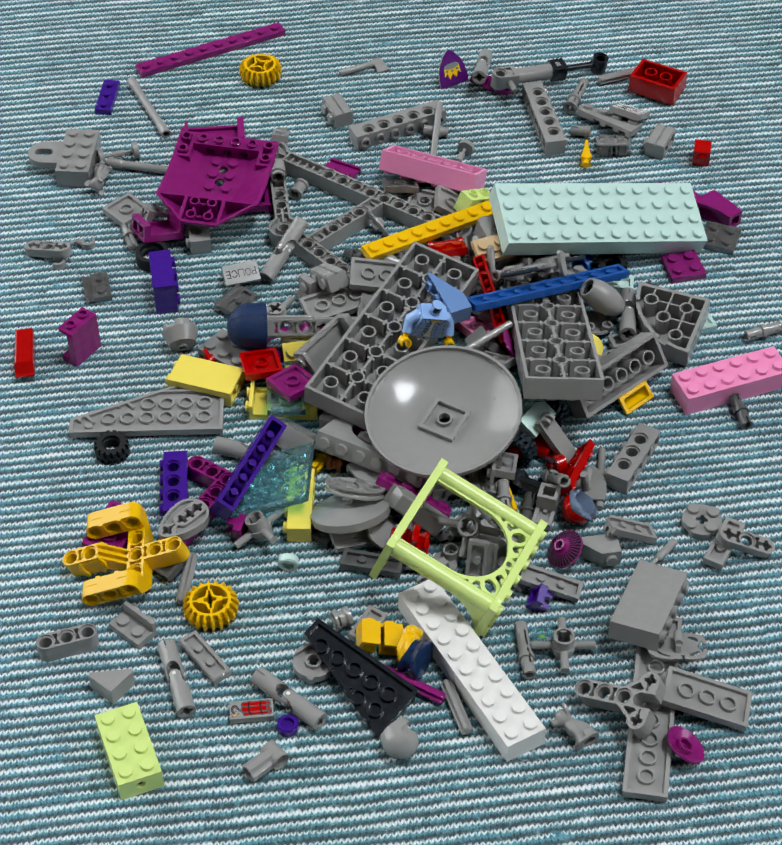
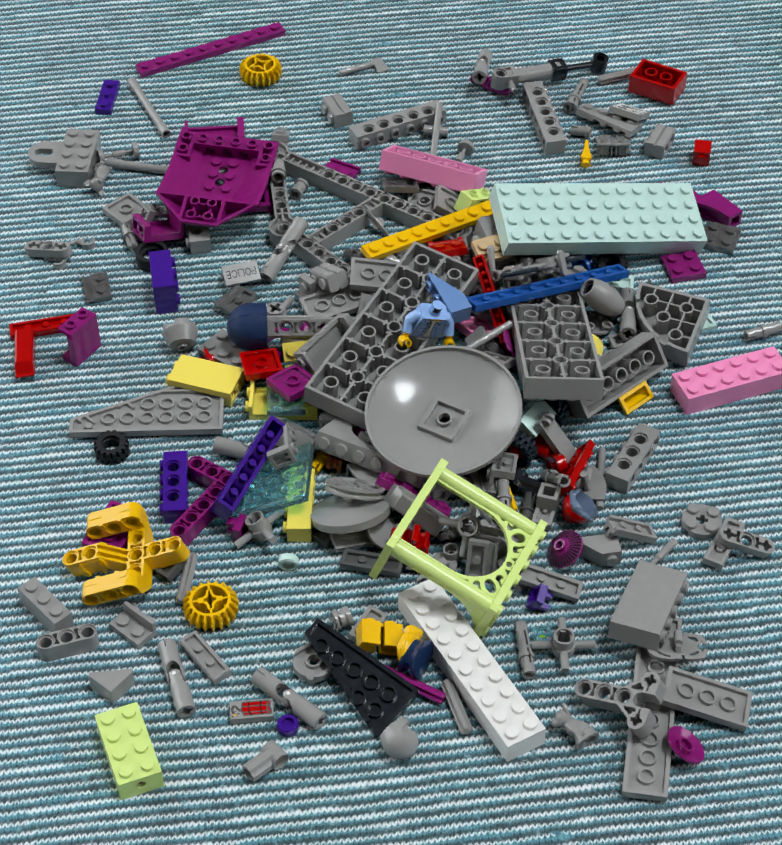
light grey piece [158,498,210,540] -> none
dark purple shield [438,49,469,89] -> none
dark grey pin [729,393,753,430] -> none
none -> red tile [9,314,73,341]
none -> light grey brick [18,577,74,632]
none -> light grey bracket [266,425,298,471]

